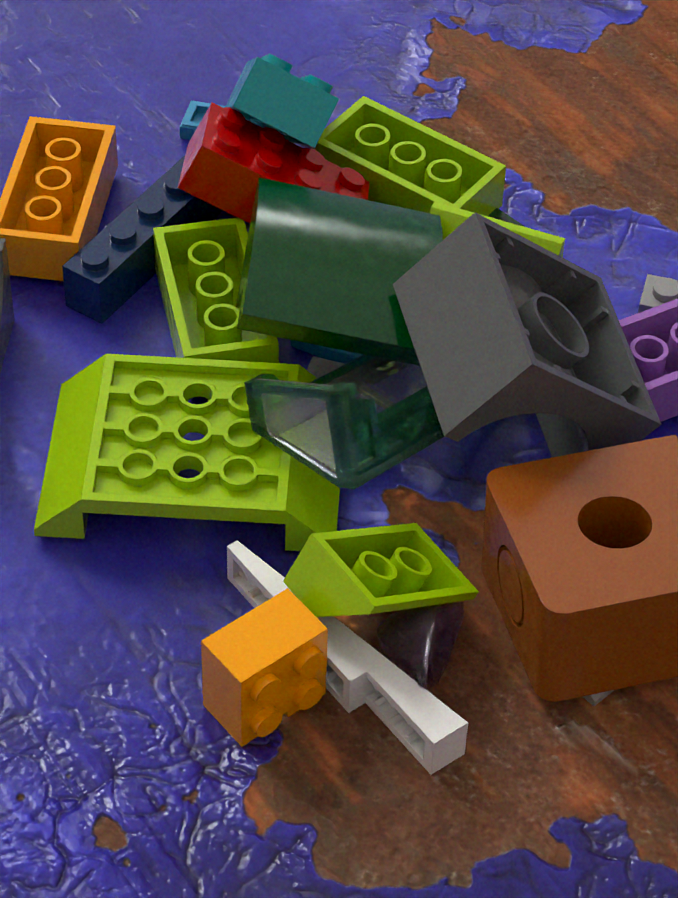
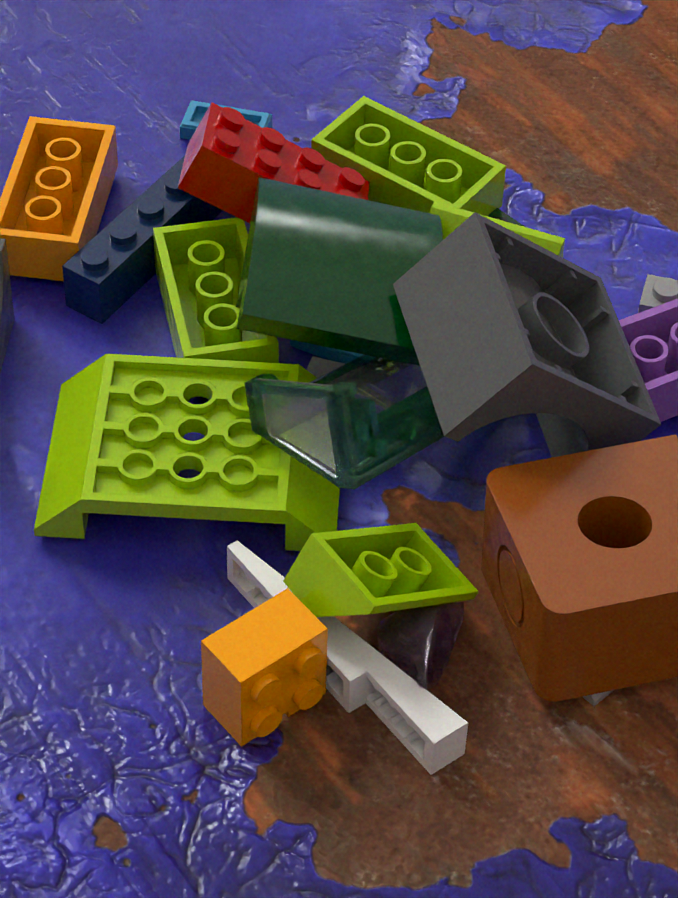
teal brick [225,53,339,148] -> none

